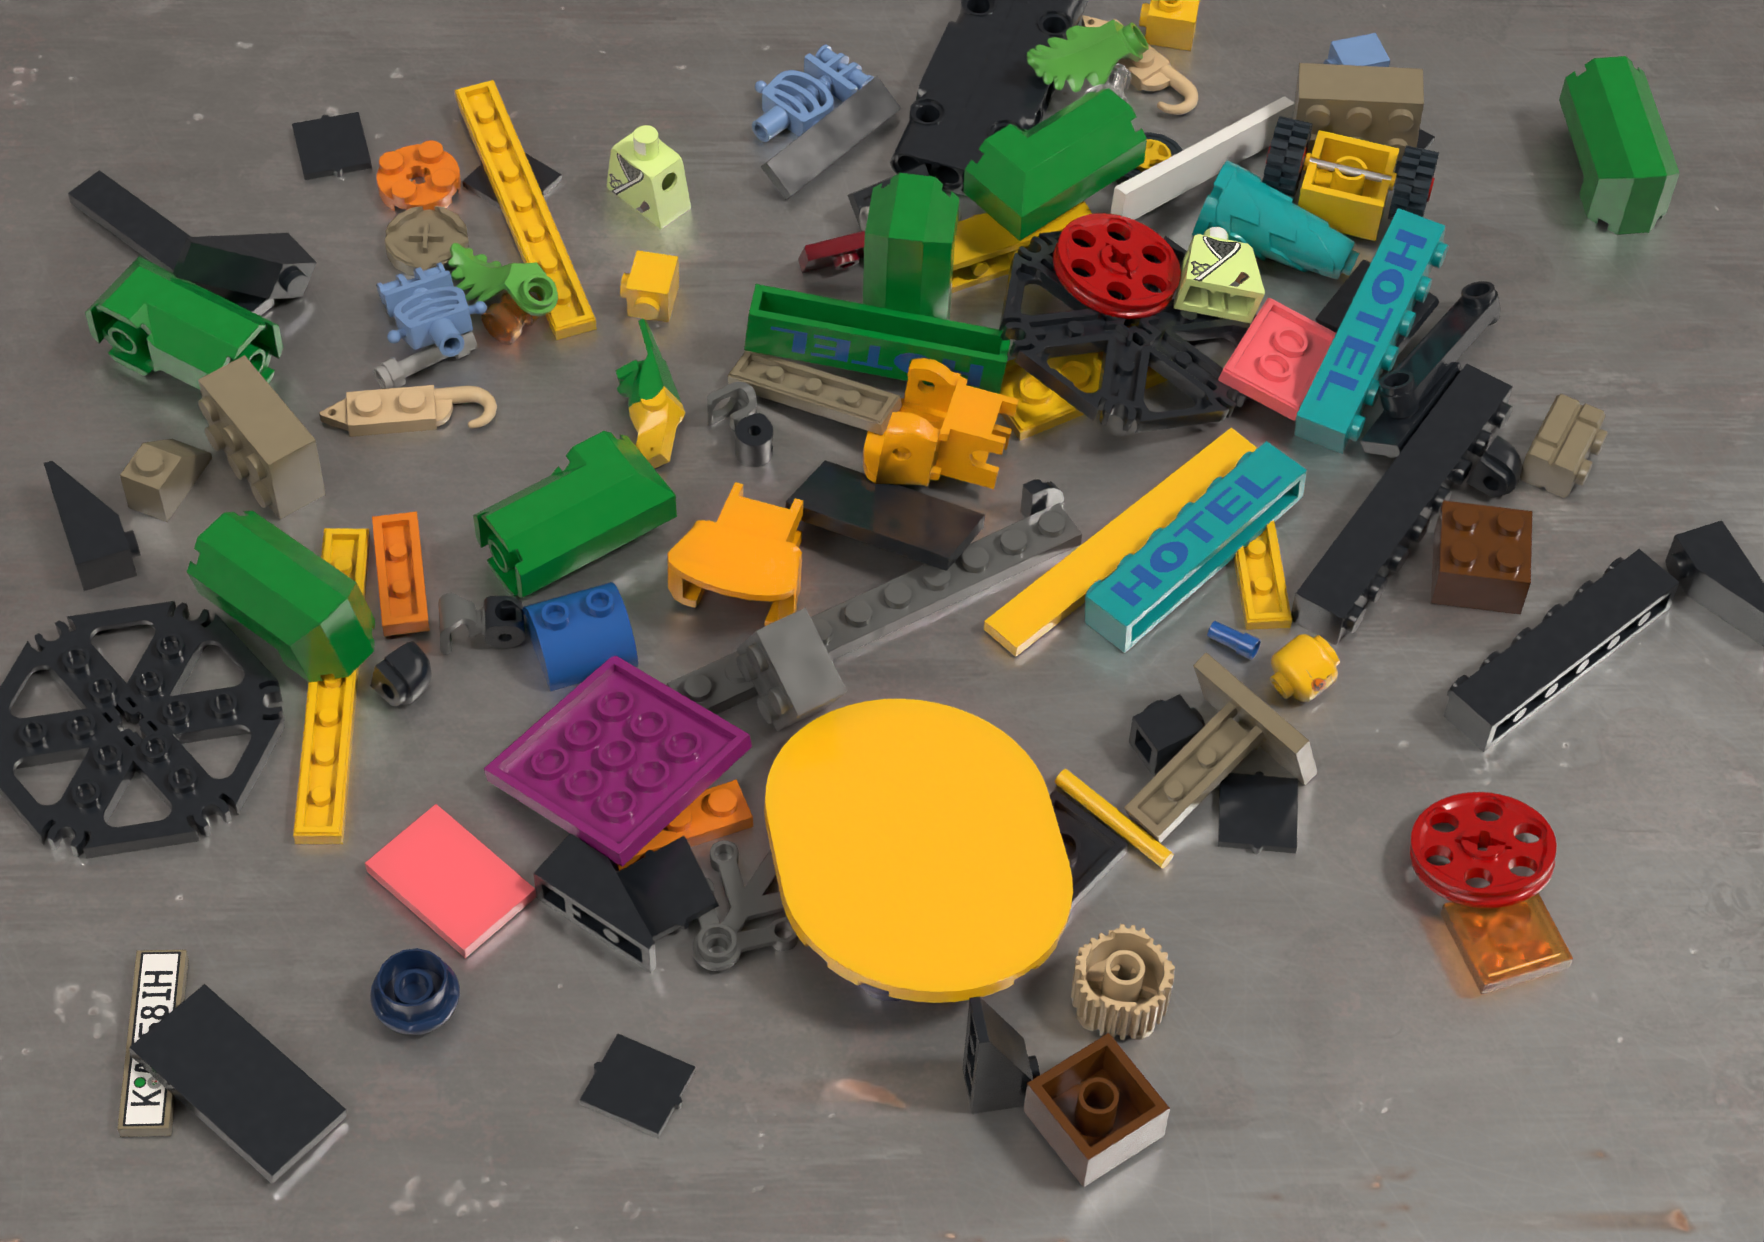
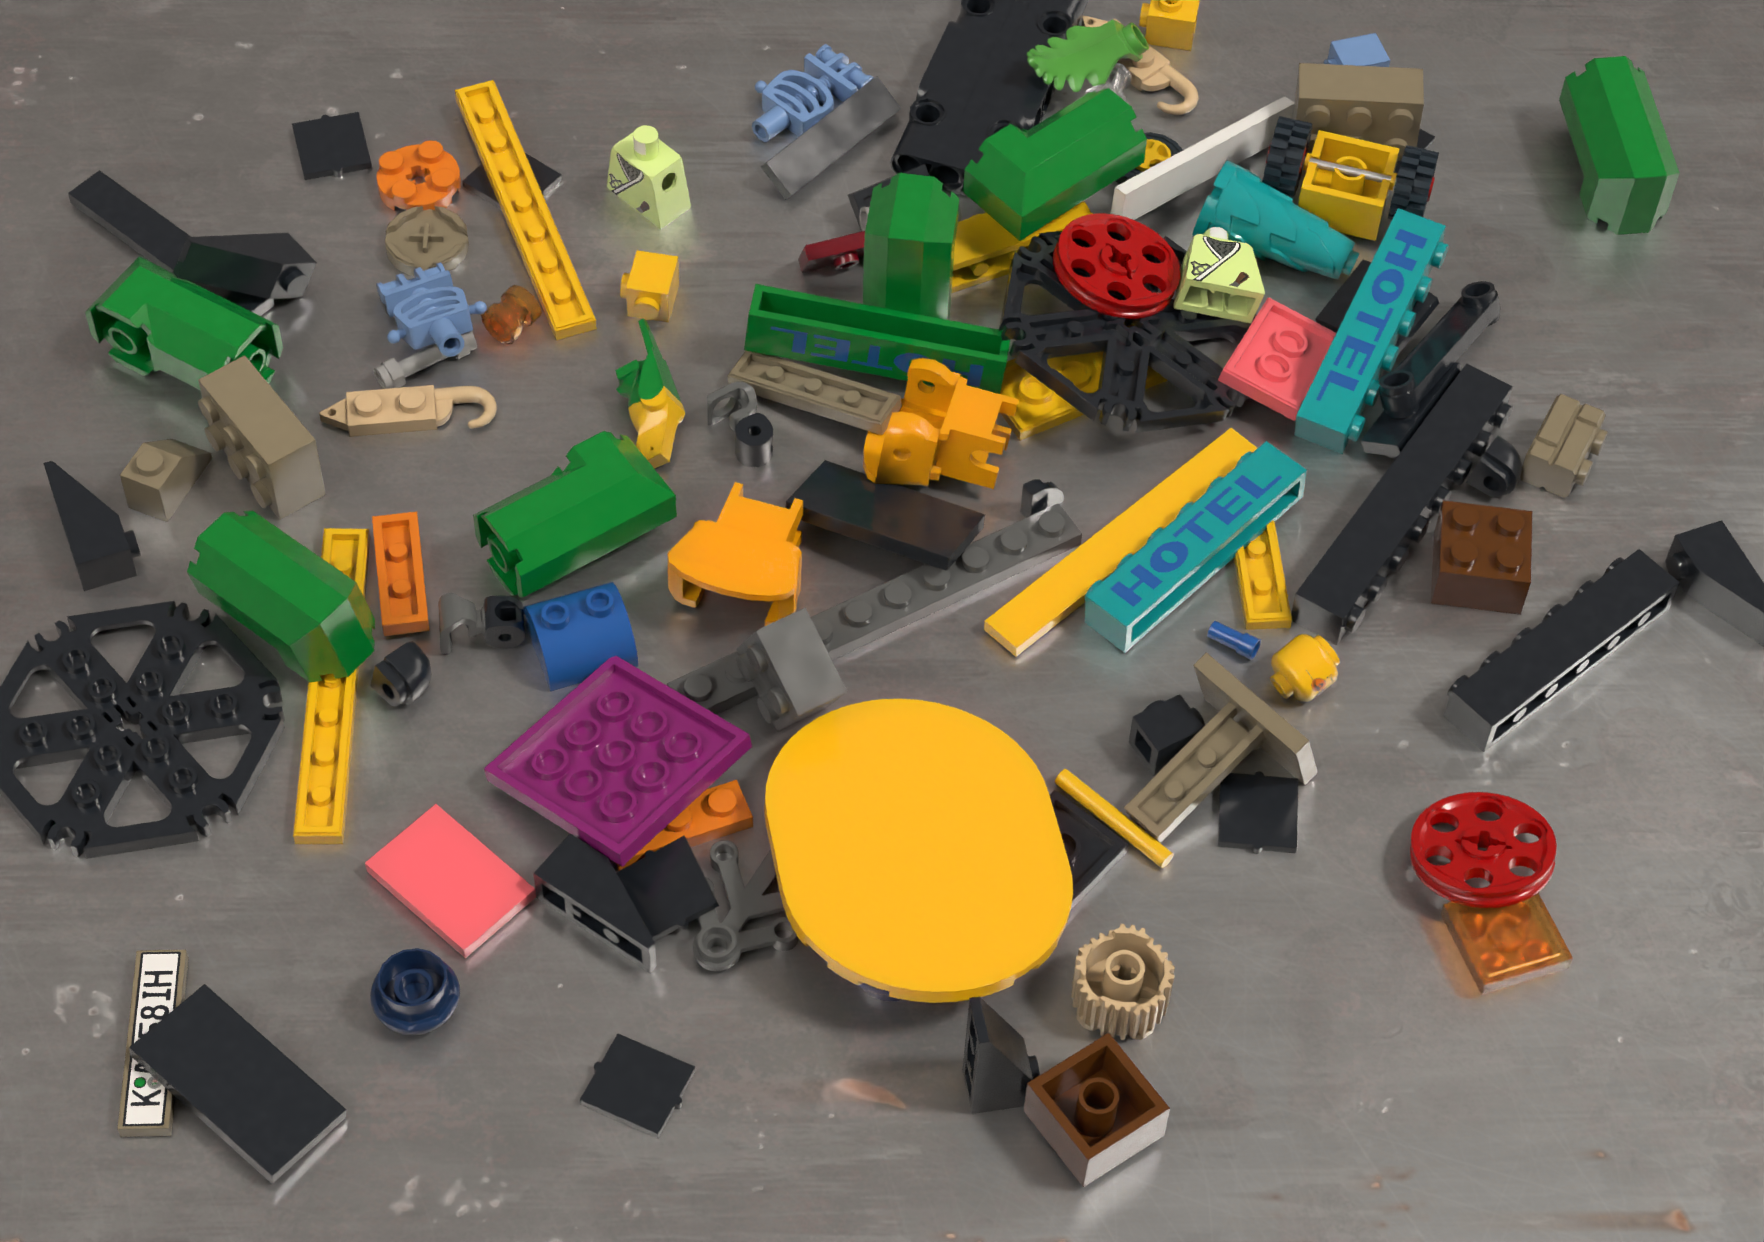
bright green plant [448,243,558,316] -> none

